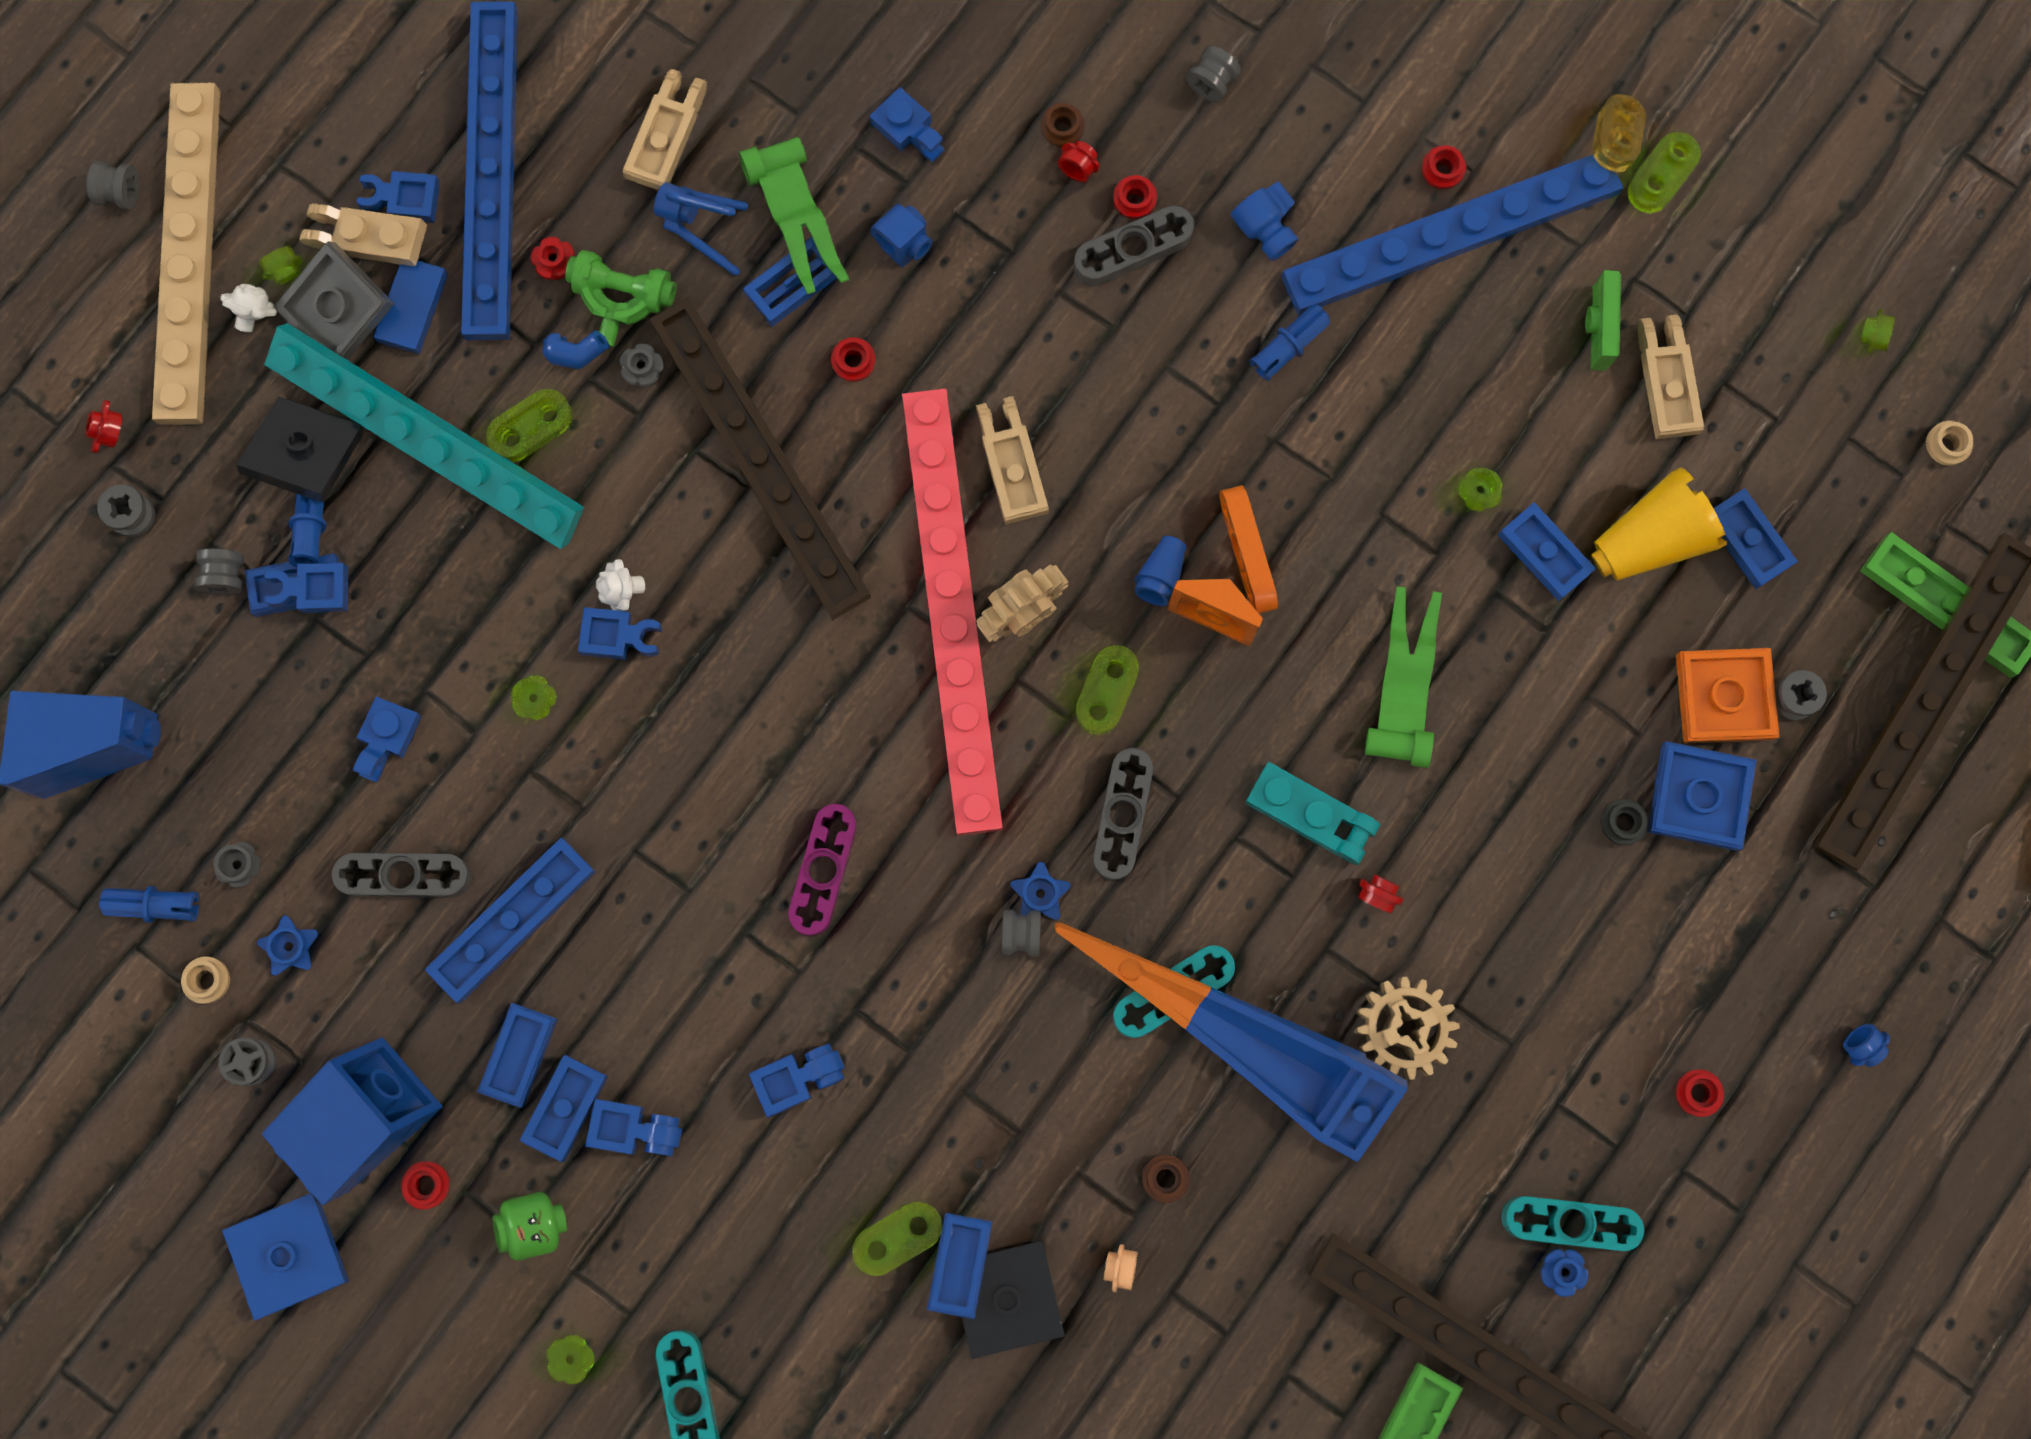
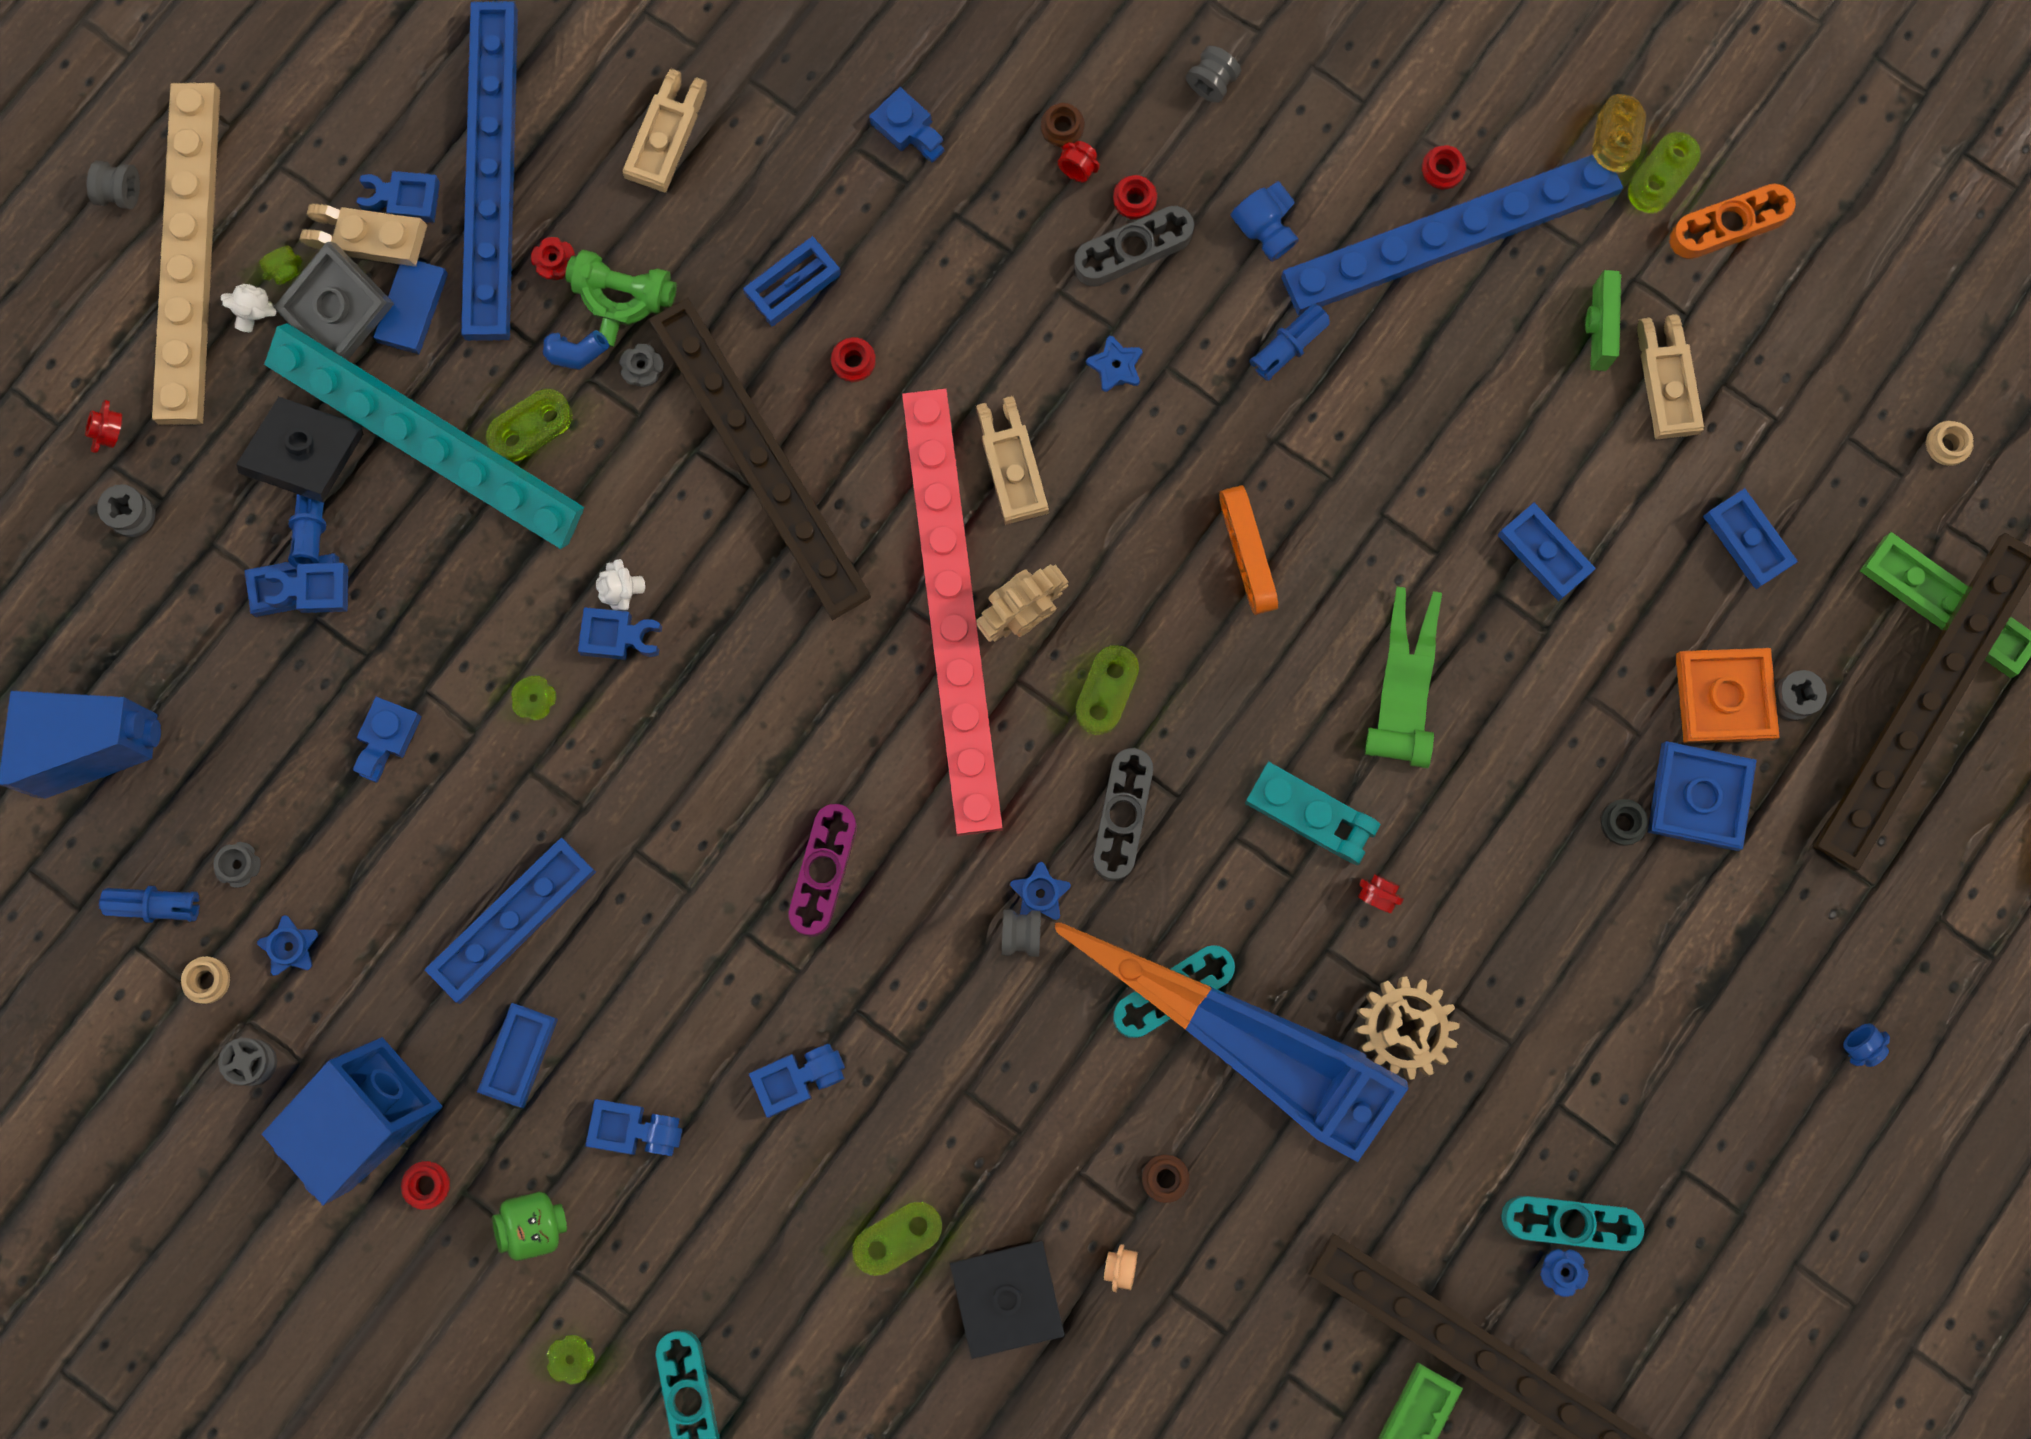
dark grey wheel [194,549,244,595] -> none
blue plate [222,1194,349,1321] -> none
dark grey beam [332,853,472,898] -> none
blue plate [519,1055,609,1162] -> none
blue plant [654,182,748,276] -> none
bright green flag [738,137,849,295] -> none
blue plate [870,204,933,268] -> none
blue tile [927,1213,993,1320] -> none
blue cone [1134,536,1187,606] -> none
orange slope [1167,579,1263,647] -> none
clear neon green plate [1458,468,1502,511] -> none
yellow cone [1591,467,1727,581] -> none
red plate [1675,1069,1724,1117] -> none
clear neon green plate [1861,309,1896,353] -> none
none -> blue plate [1086,336,1143,392]
none -> orange beam [1669,184,1796,259]

